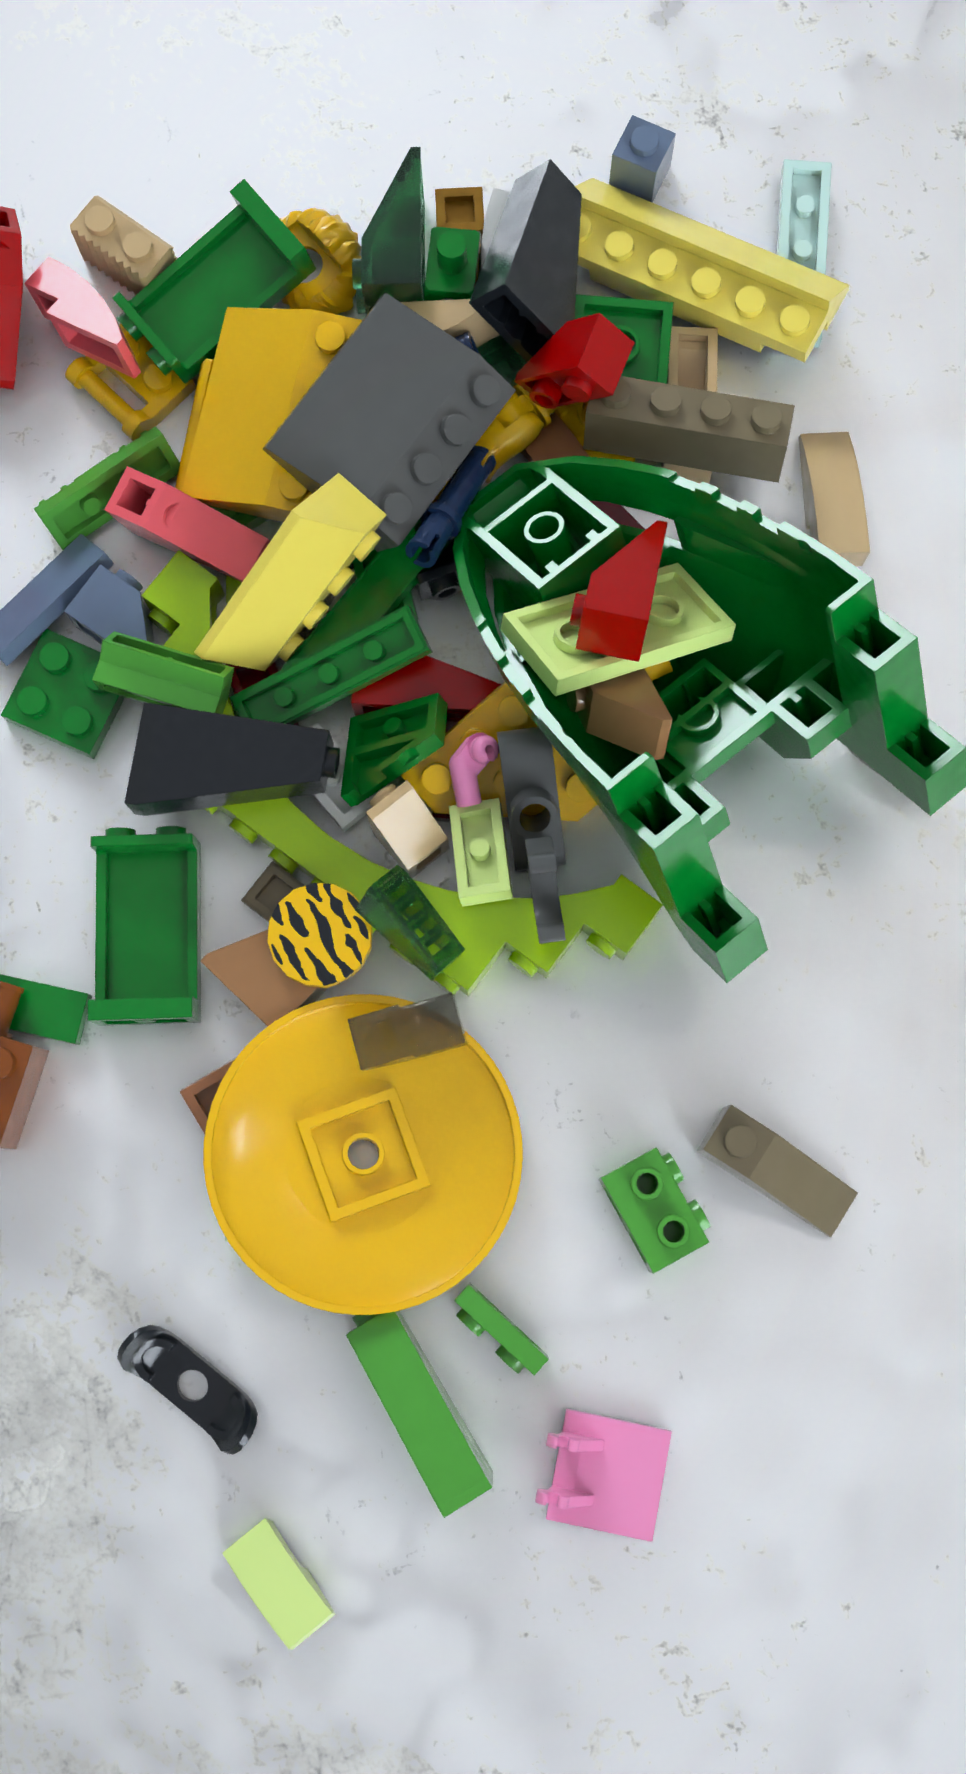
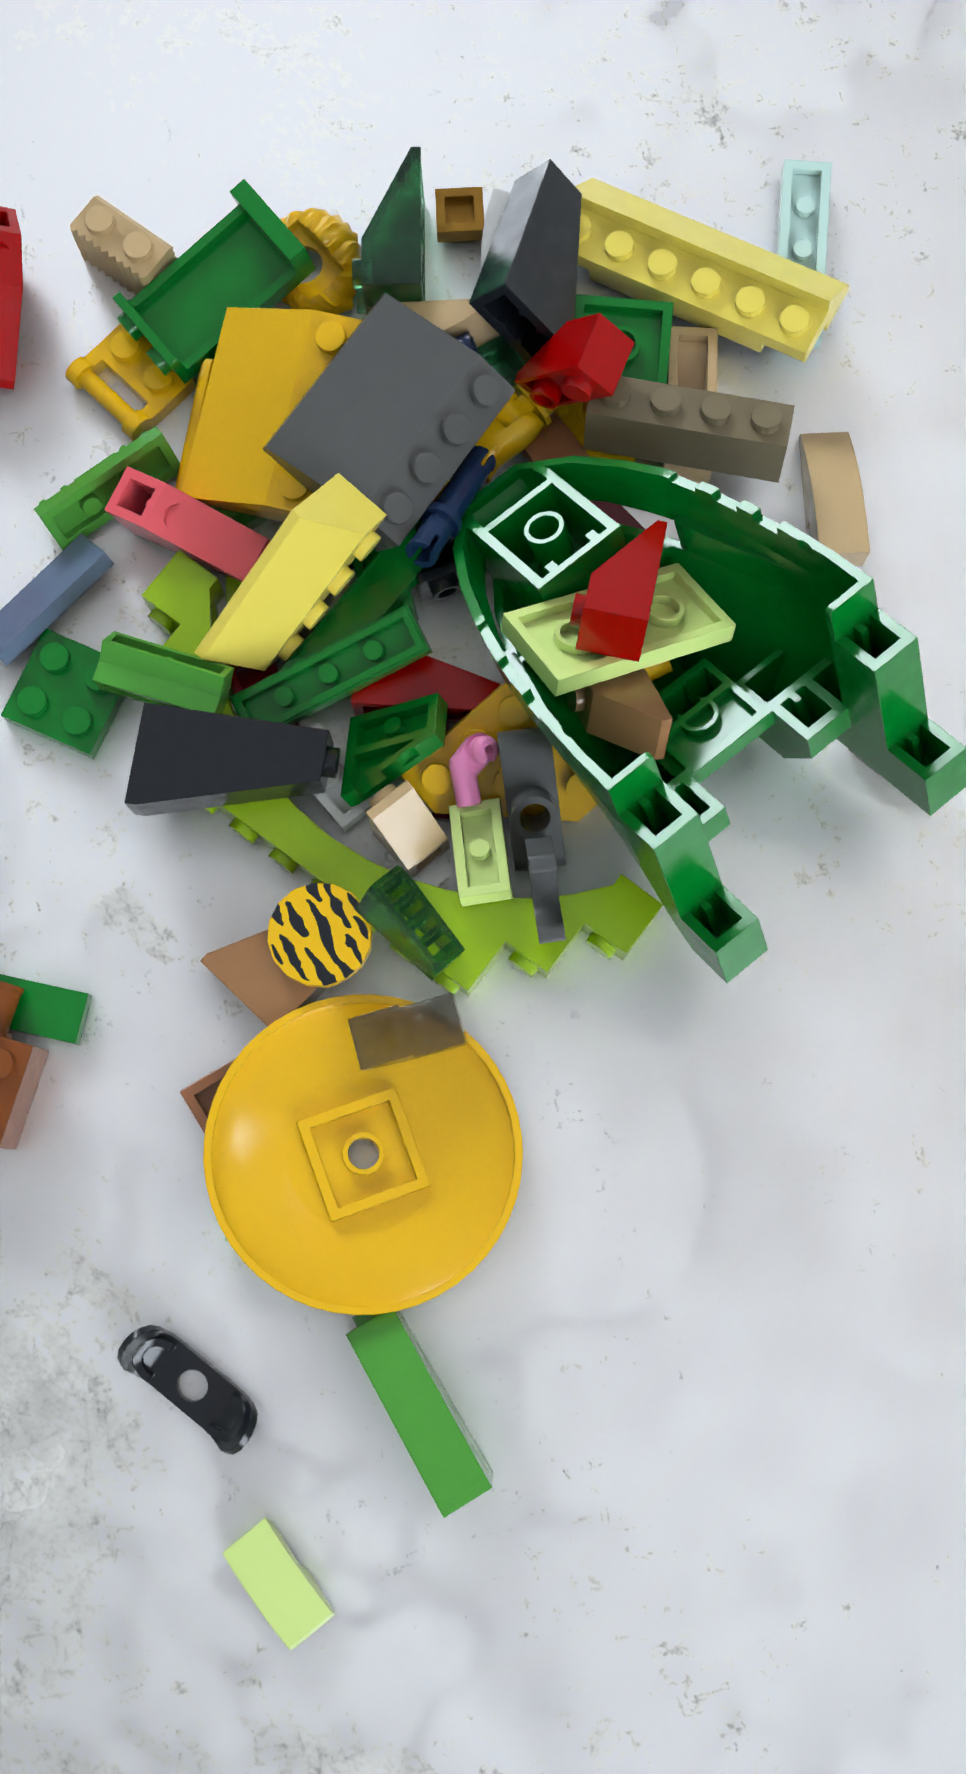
slope [24,257,141,379] -> none
sand blue slope [64,564,155,645] -> none
green panel [88,826,201,1026] -> none
dark tan tile [241,861,305,922] -> none
green torso [424,227,481,301] -> none
bright green plate [454,1283,549,1376] -> none
bright pink plate [535,1408,672,1542] -> none
bright green brick [599,1147,711,1274] -> none
sand blue brick [609,115,676,203] -> none
dark tan slope [696,1105,858,1237] -> none

